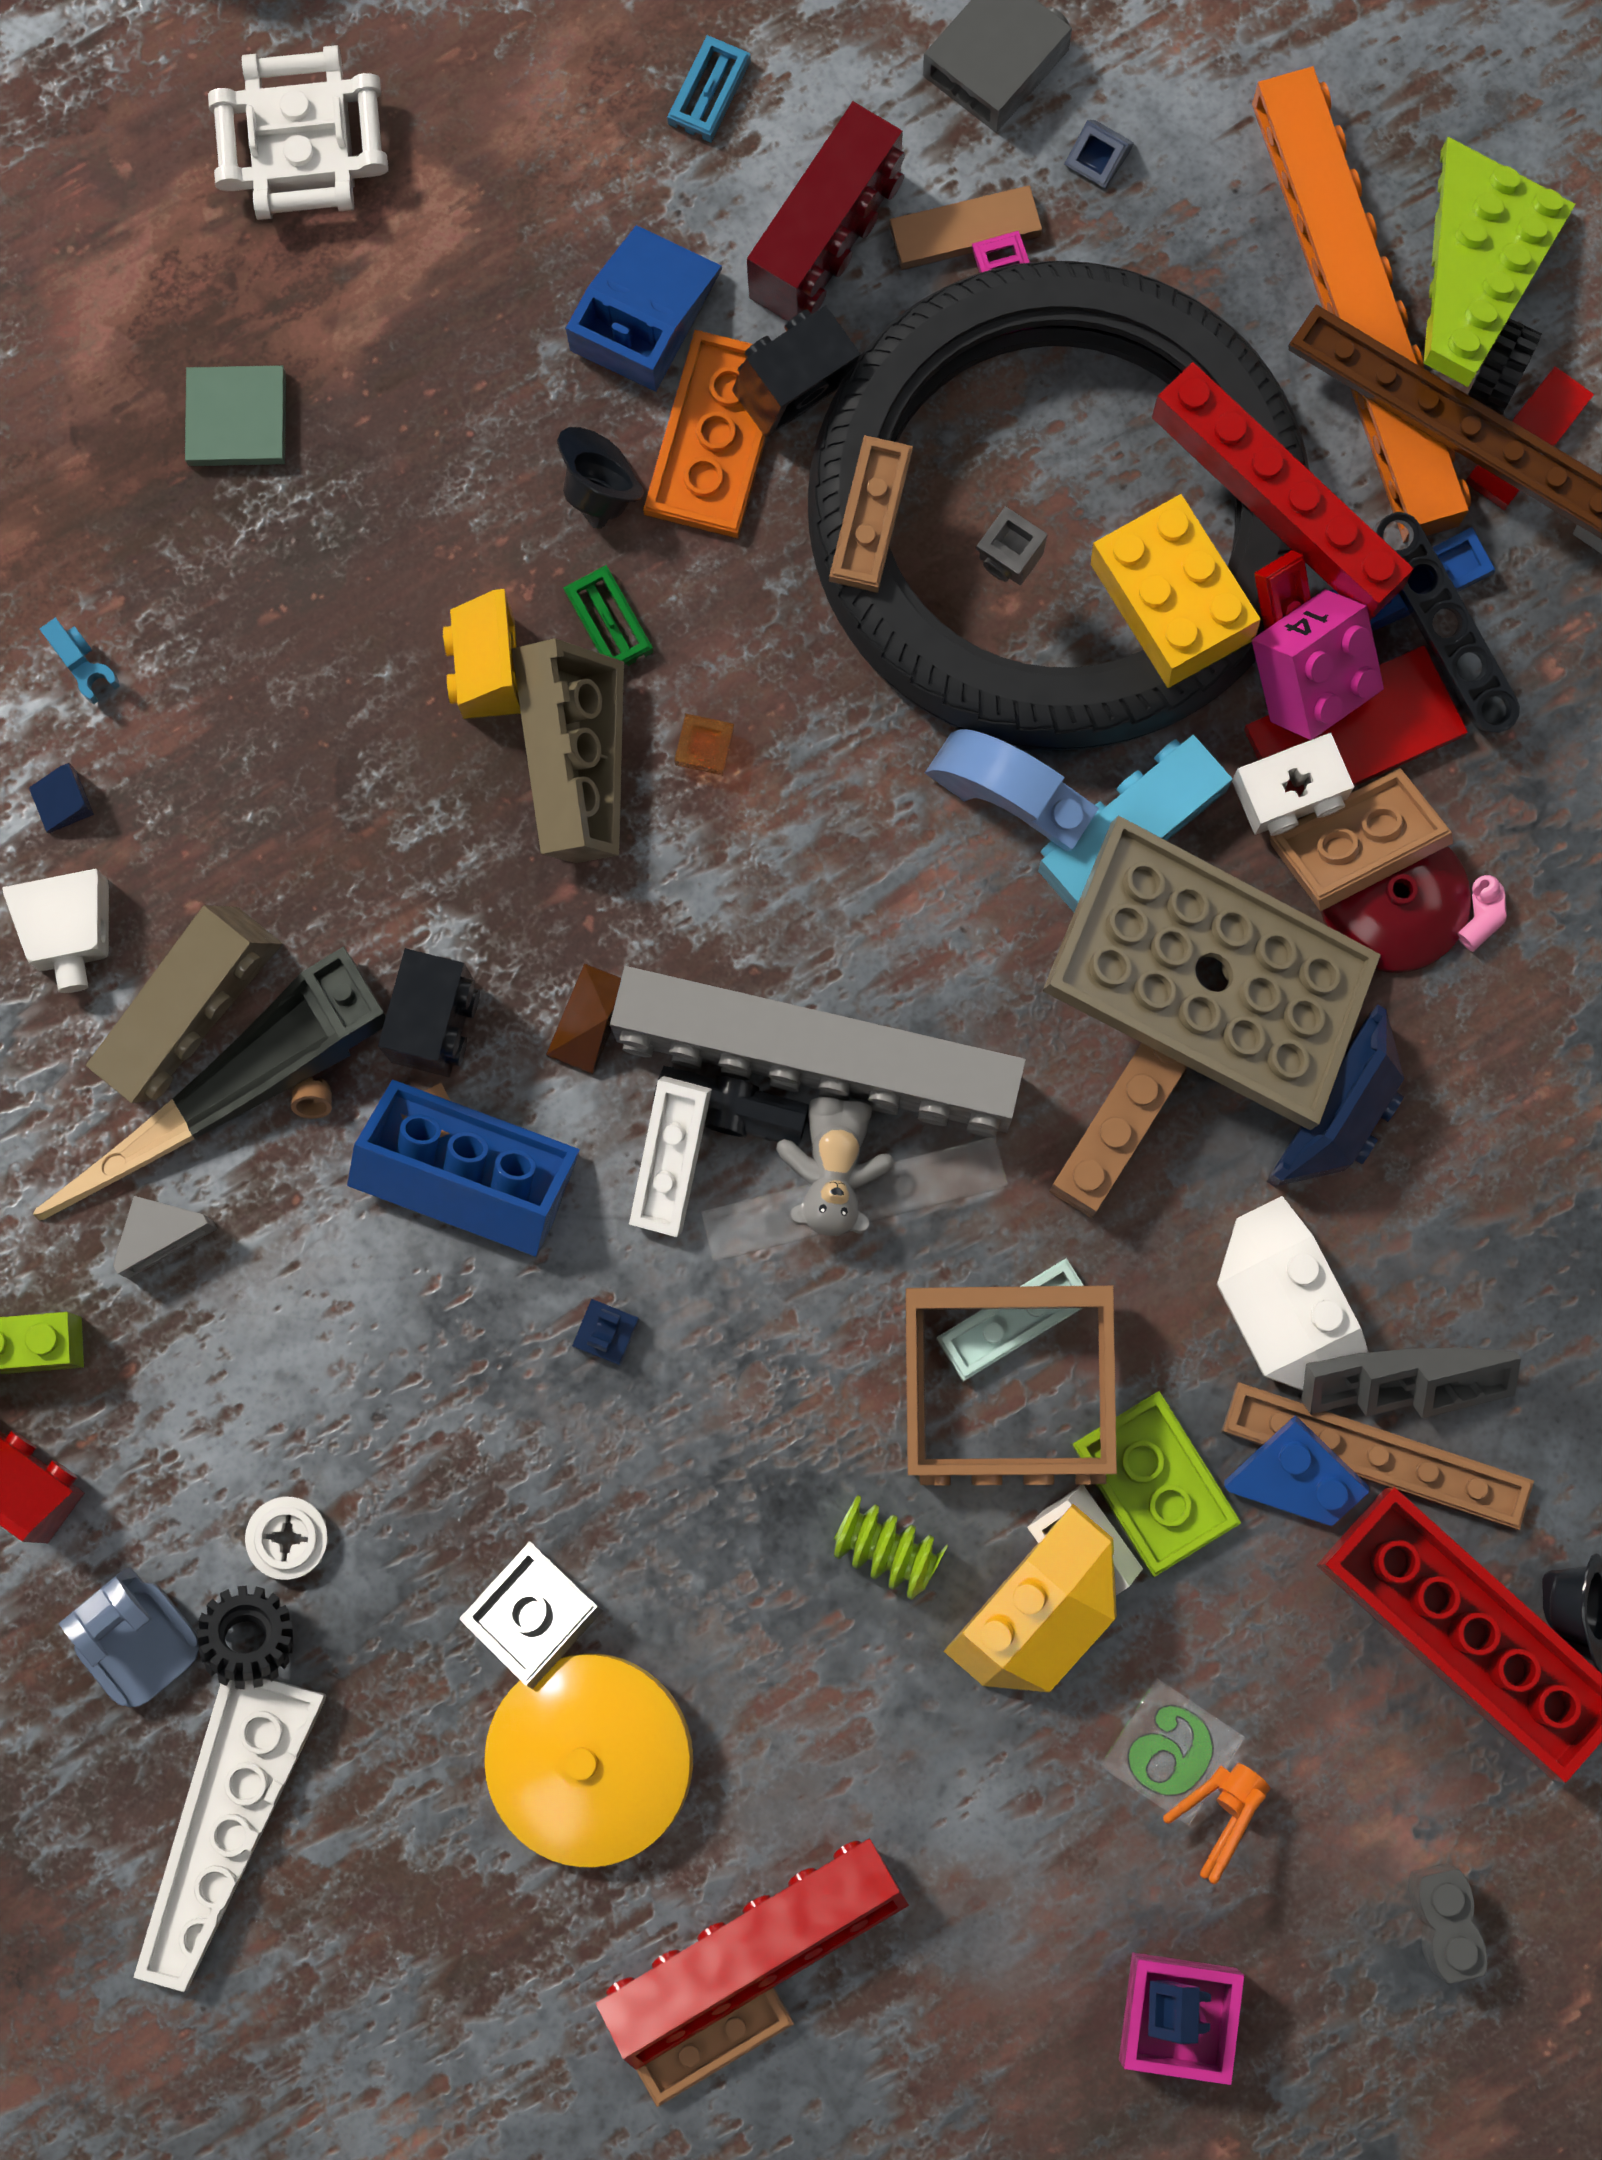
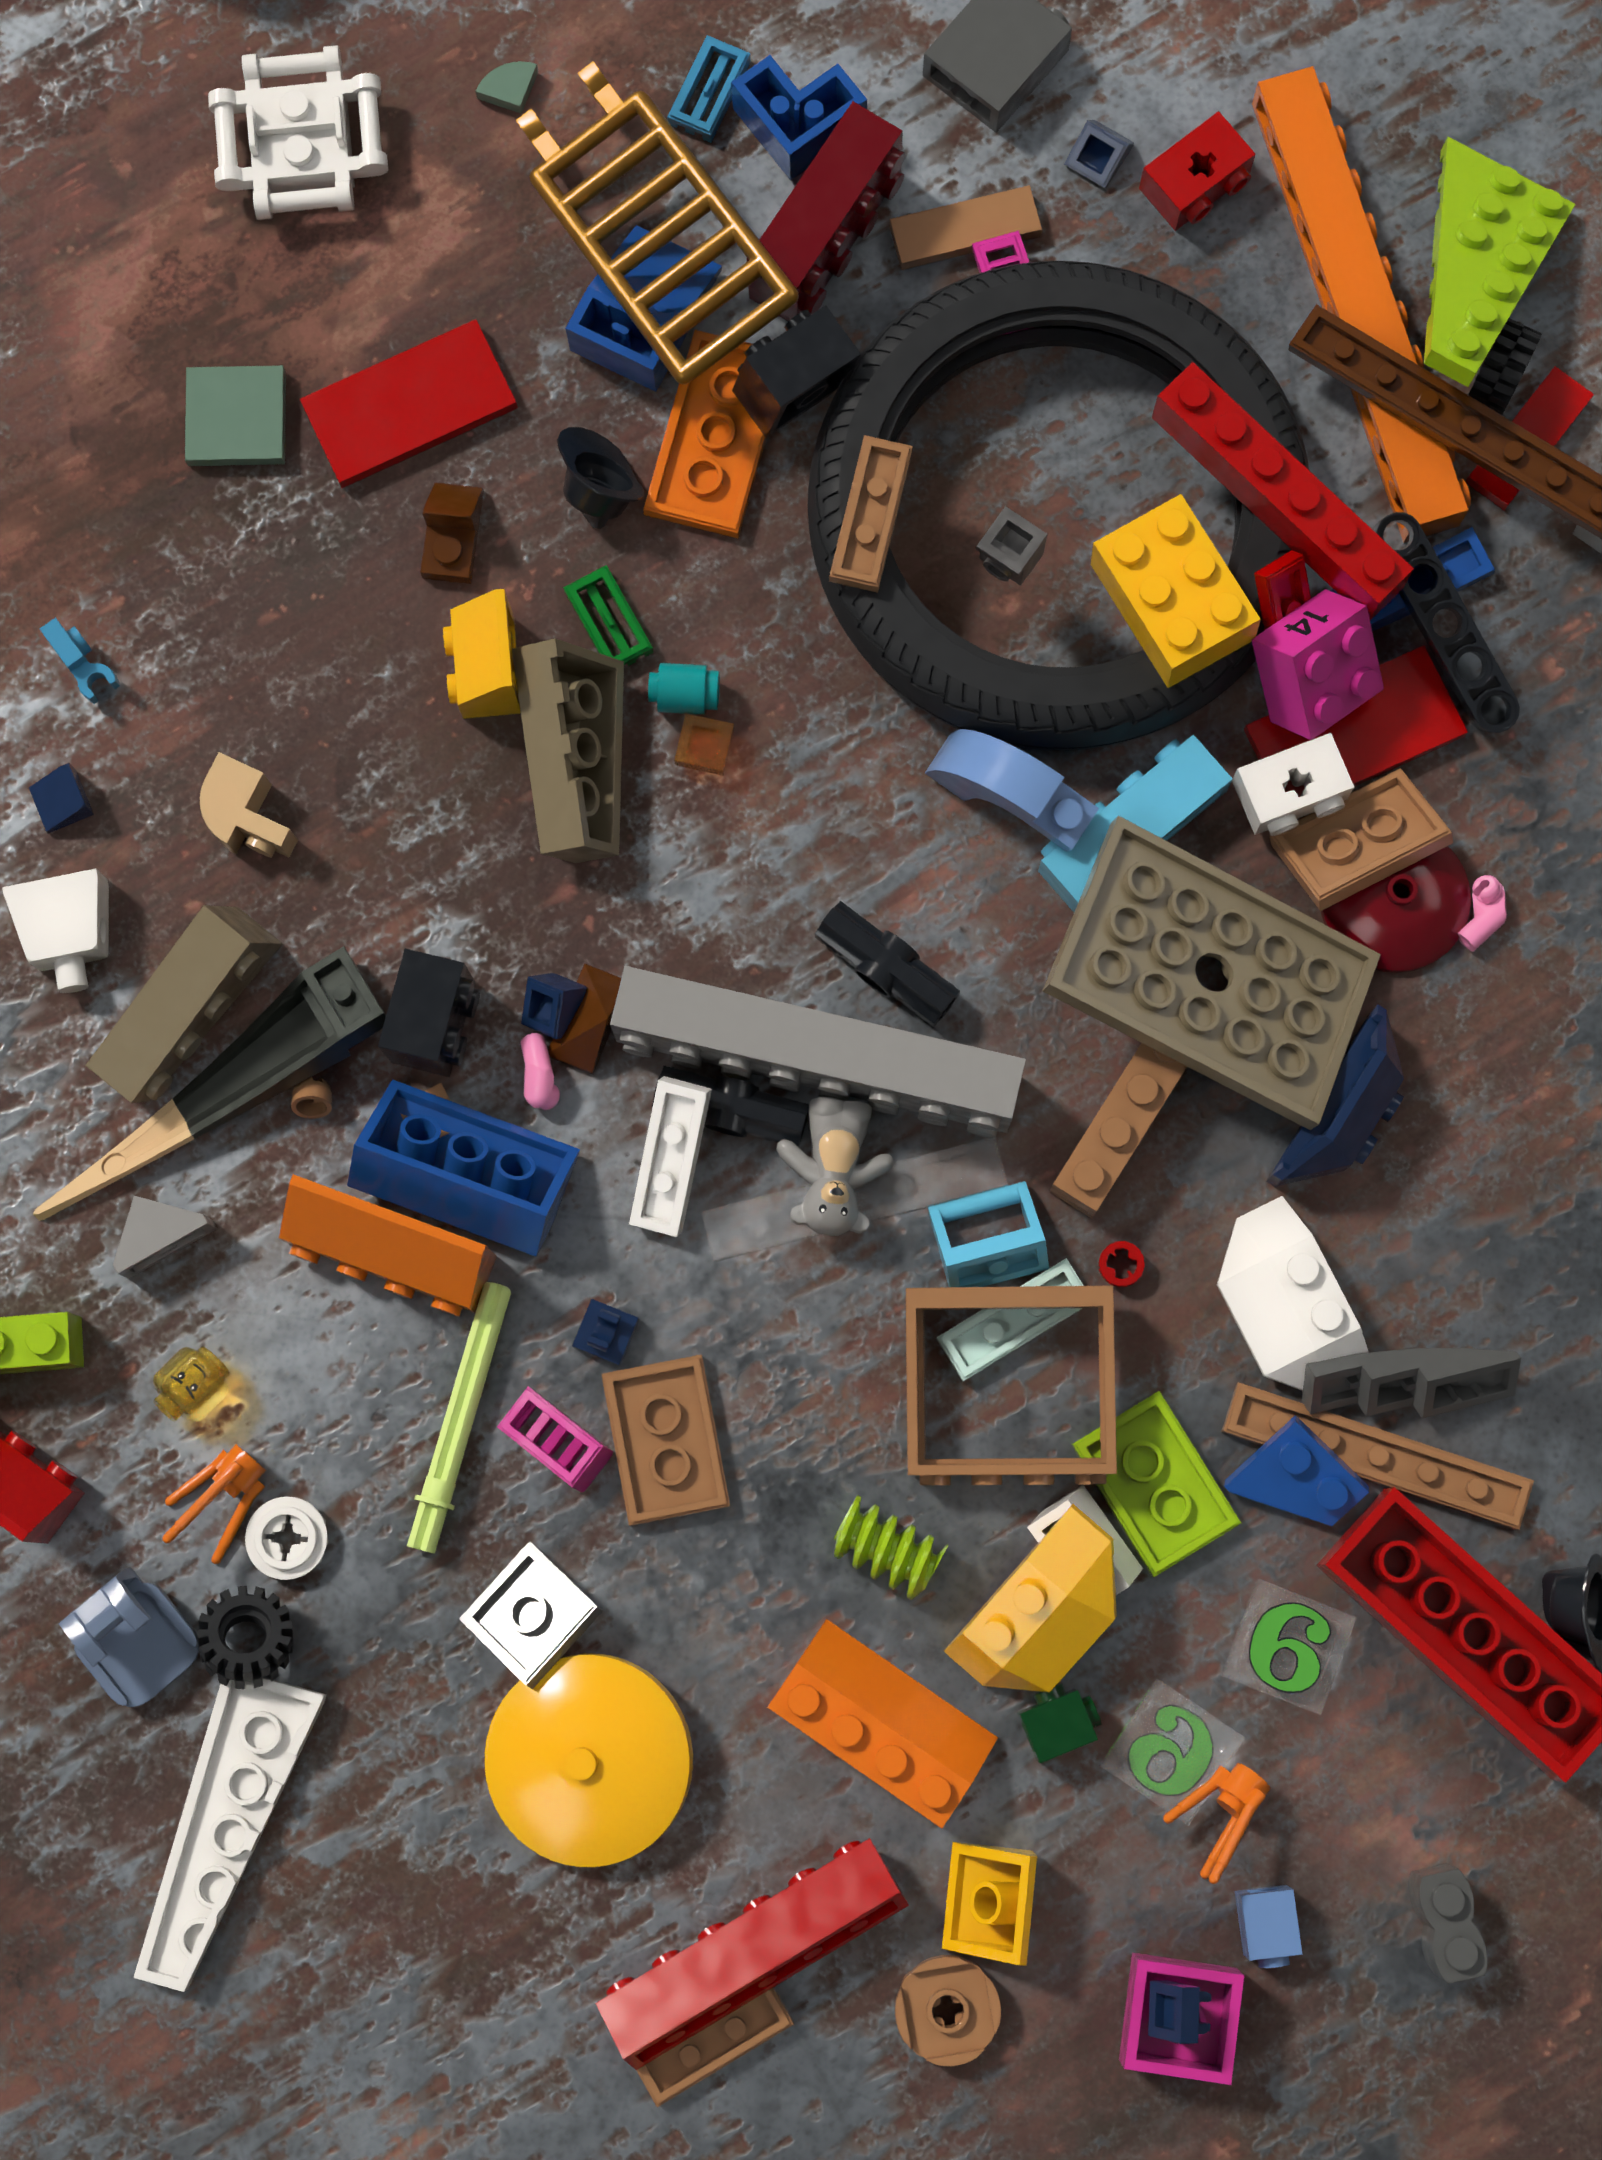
none -> clear yellow head [152,1346,230,1423]
none -> orange plant [162,1444,266,1564]
none -> tan brick [200,752,298,858]
none -> orange slope [279,1174,497,1317]
none -> red tile [300,319,518,488]
none -> yellowish green axle [407,1282,511,1554]
none -> reddish brown slope [420,483,484,584]
none -> sand green tile [475,61,538,114]
none -> dark pink slope [497,1386,613,1492]
none -> pearl gold bar [516,62,799,384]
none -> bright pink arm [520,1033,560,1110]
none -> dark blue slope [521,973,587,1039]
none -> medium nougat tile [601,1354,731,1526]
none -> teal brick [648,663,720,715]
none -> blue brick [731,55,867,180]
none -> orange slope [767,1619,998,1829]
none -> black piece [815,901,960,1027]
none -> medium nougat plate [895,1955,1001,2066]
none -> medium azure tile [928,1181,1049,1287]
none -> yellow slope [942,1842,1037,1966]
none -> dark green brick [1017,1684,1102,1763]
none -> red bush [1098,1241,1145,1287]
none -> red brick [1139,111,1256,231]
none -> tile [1221,1579,1357,1715]
none -> medium blue brick [1235,1885,1303,1968]

